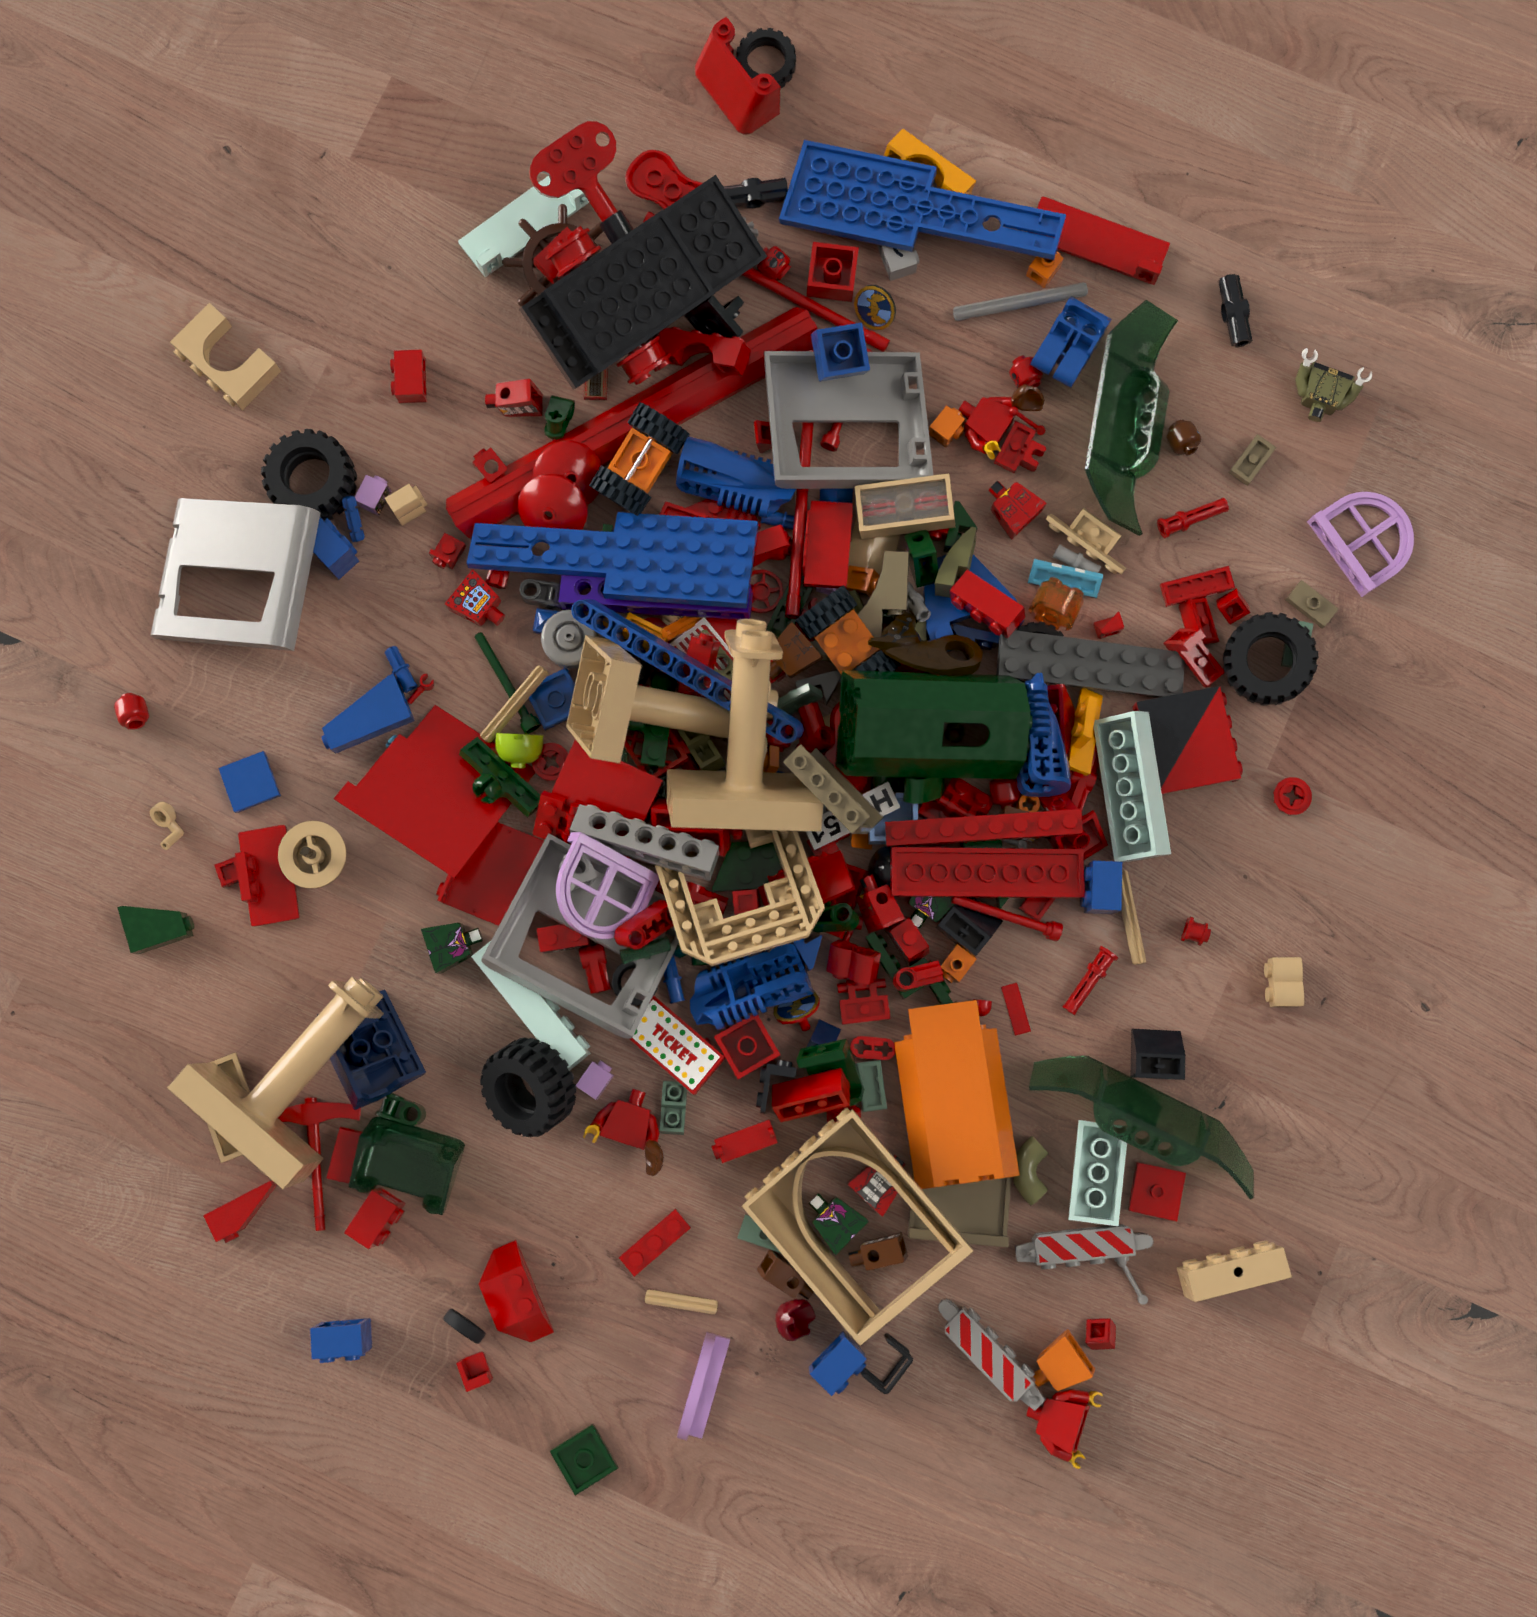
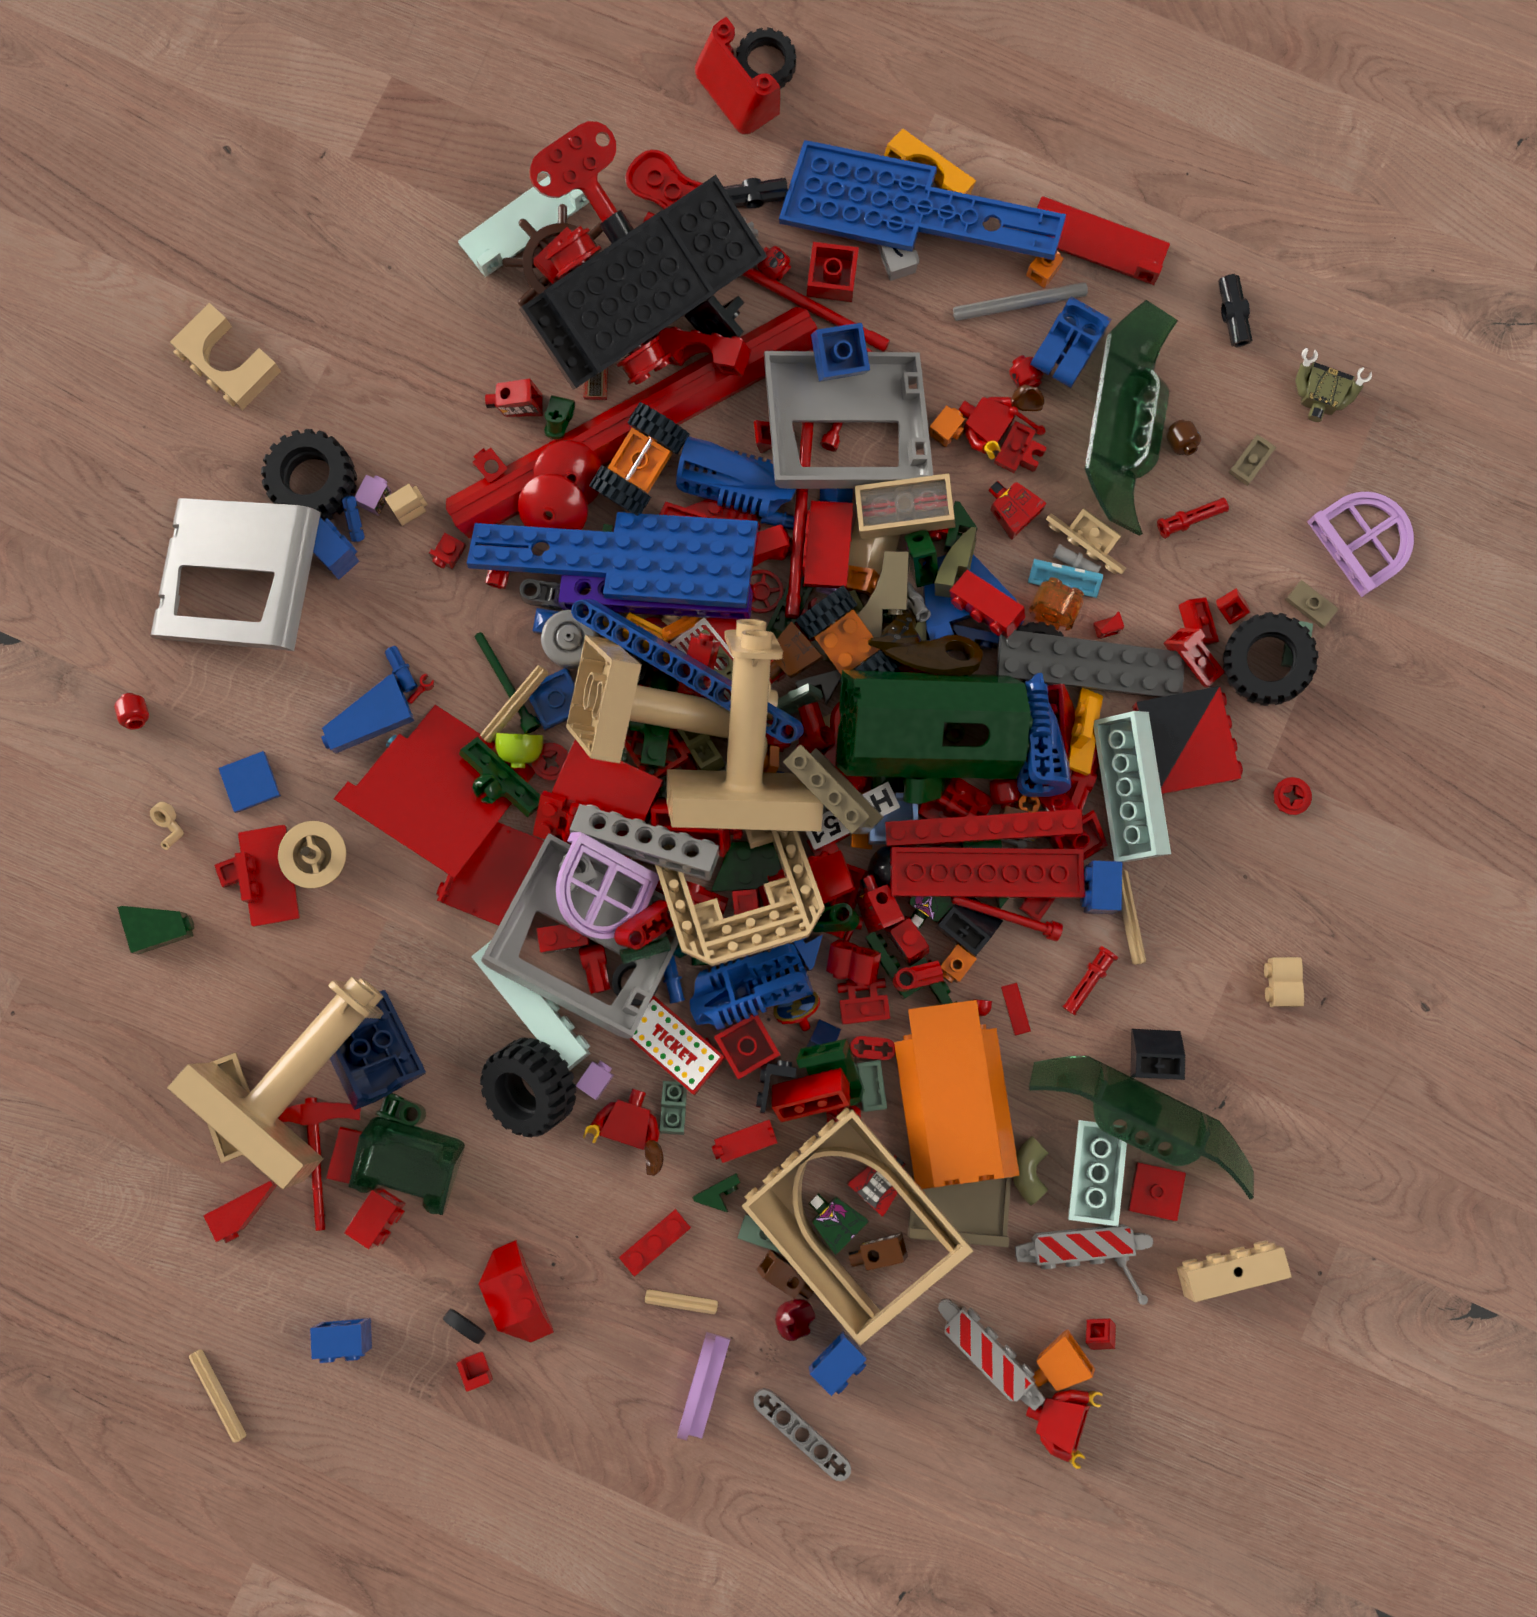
red brick [390,349,427,403] -> none
dark green torso [421,923,483,974] -> none
red torso [445,569,505,627] -> none
dark green tile [550,1423,619,1496] -> none
shield [854,285,896,330] -> none
black piece [861,1333,913,1394] -> none
red plate [1160,566,1236,607] -> none
red brick [1180,916,1211,946] -> none
none -> tan axle [189,1350,246,1443]
none -> dark green slope [692,1173,741,1212]
none -> light grey beam [754,1388,851,1481]

